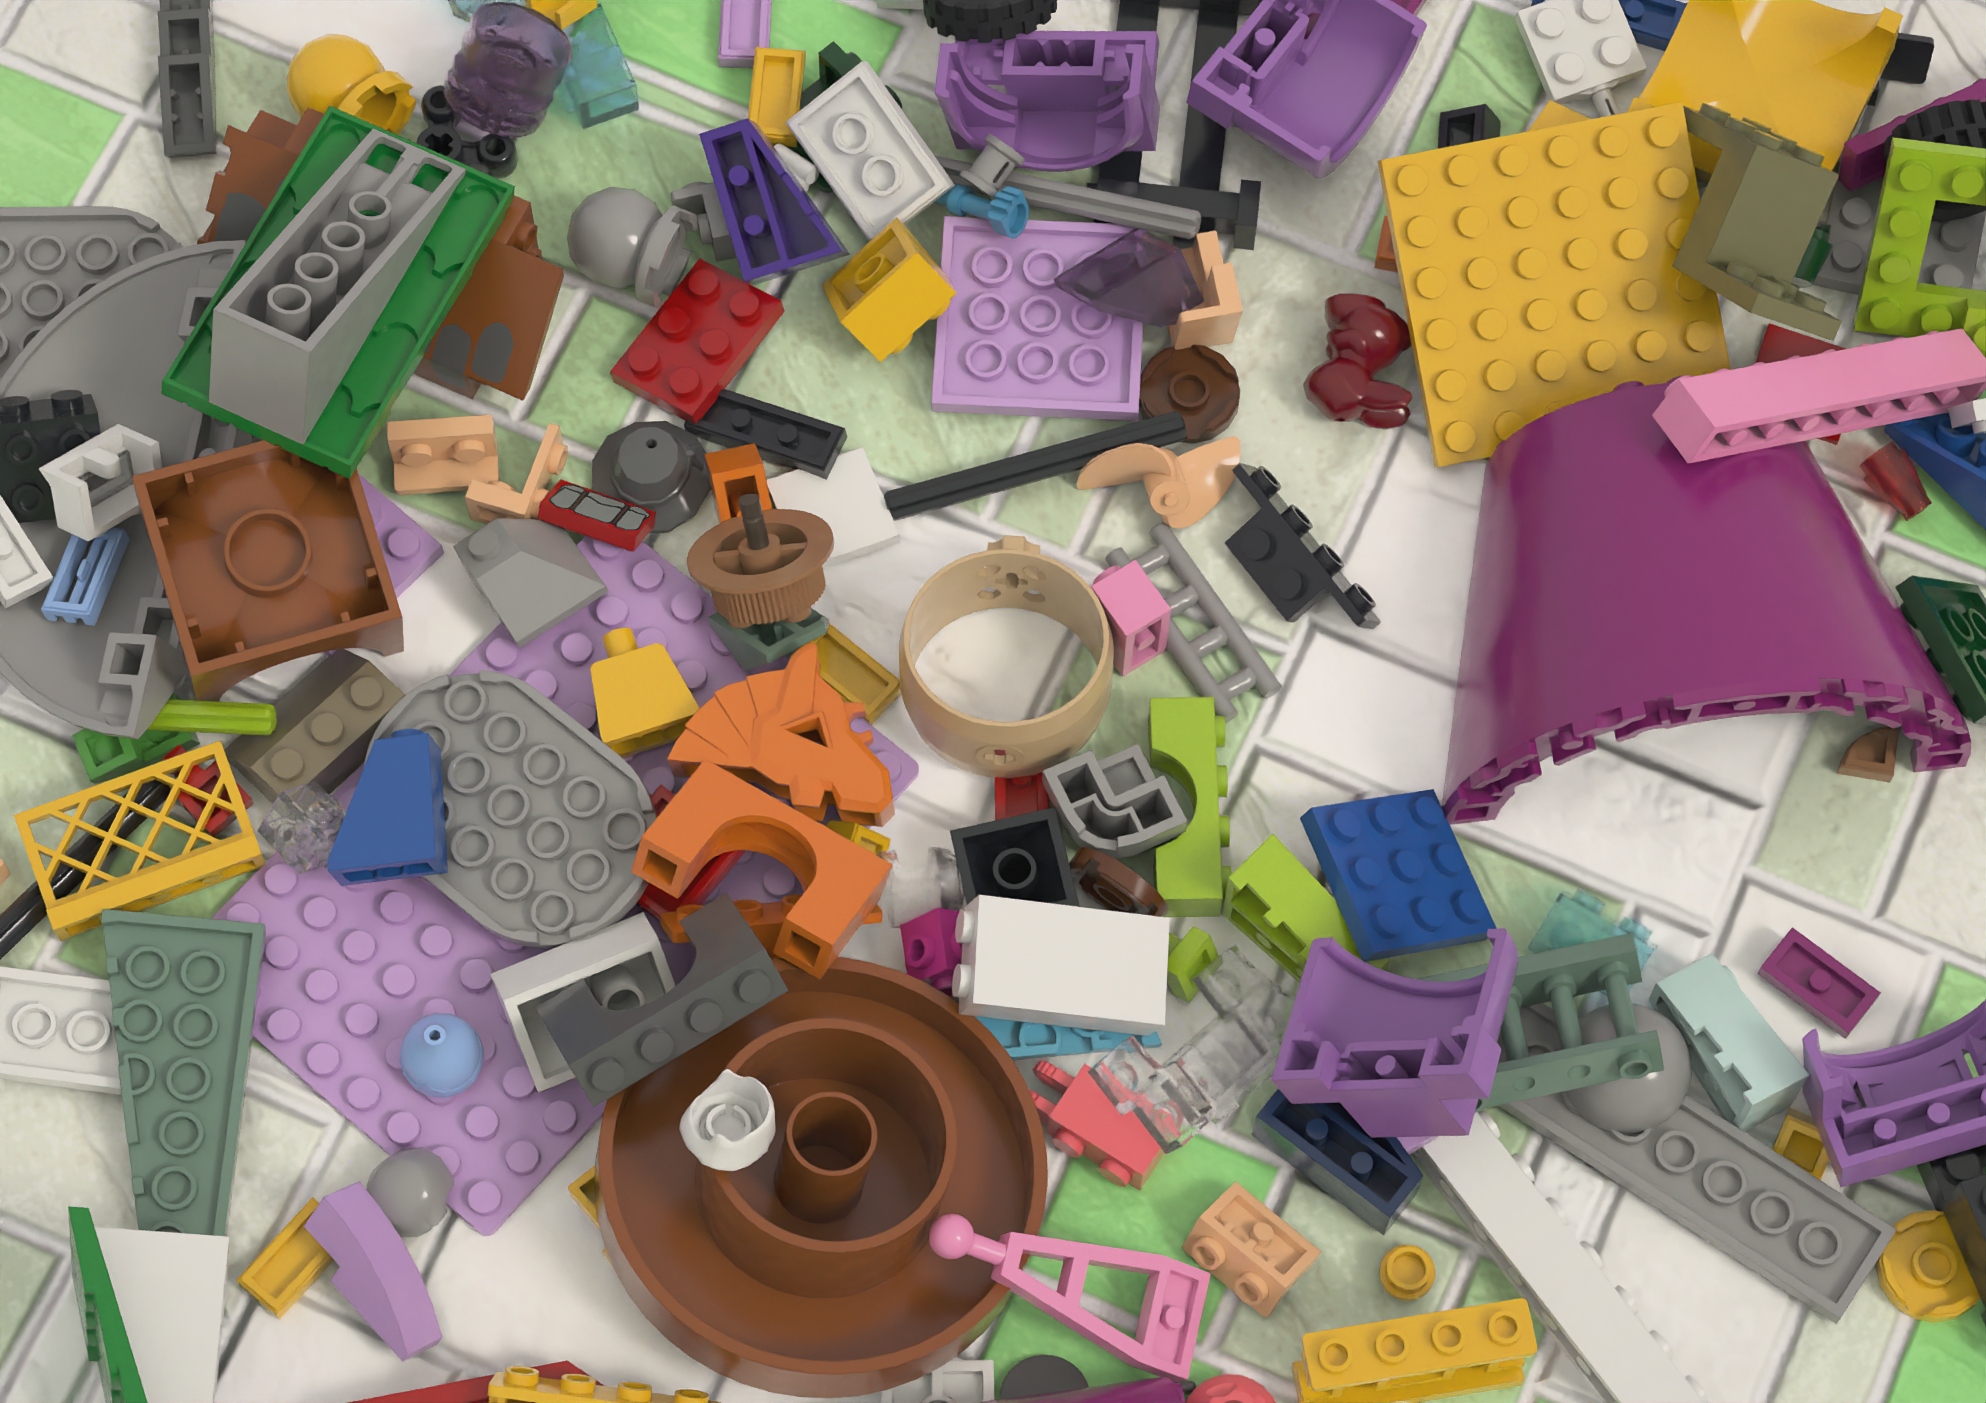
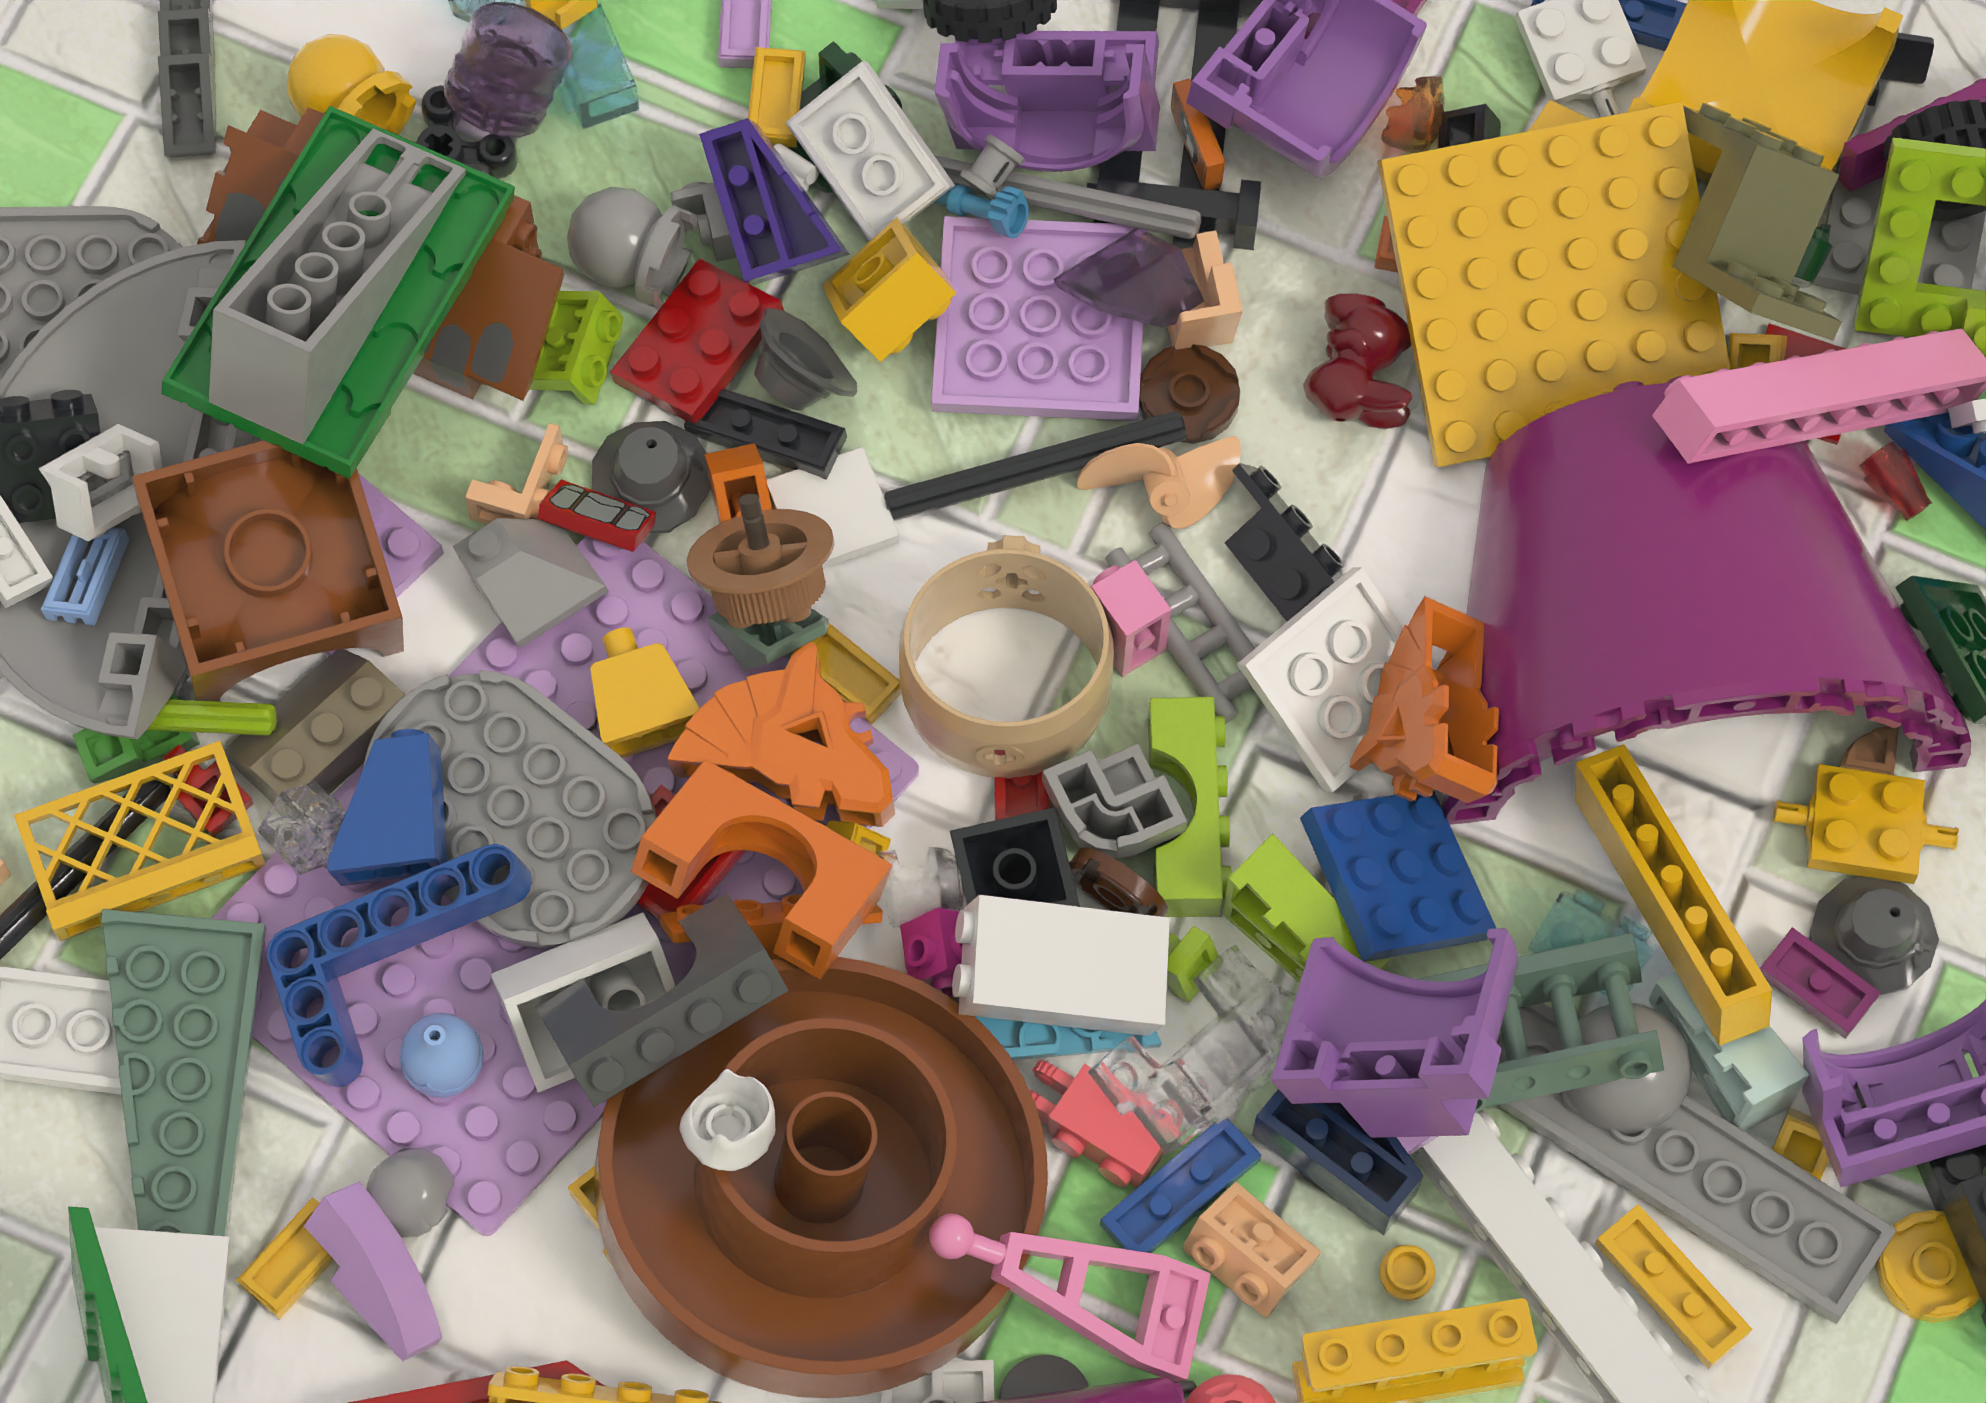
light nougat bracket [387,414,499,495] -> none
none -> blue beam [267,844,532,1088]
none -> lime bracket [530,291,623,405]
none -> dark grey hat [754,308,858,411]
none -> blue plate [1100,1114,1261,1253]
none -> orange tile [1170,78,1225,190]
none -> white plate [1237,567,1403,792]
none -> orange animal [1349,596,1499,803]
none -> clear orange hair [1381,75,1445,154]
none -> yellow brick [1575,744,1772,1046]
none -> yellow plate [1595,1204,1753,1370]
none -> yellow slope [1729,333,1787,370]
none -> yellow plate [1773,764,1959,884]
none -> dark grey hat [1809,876,1939,995]

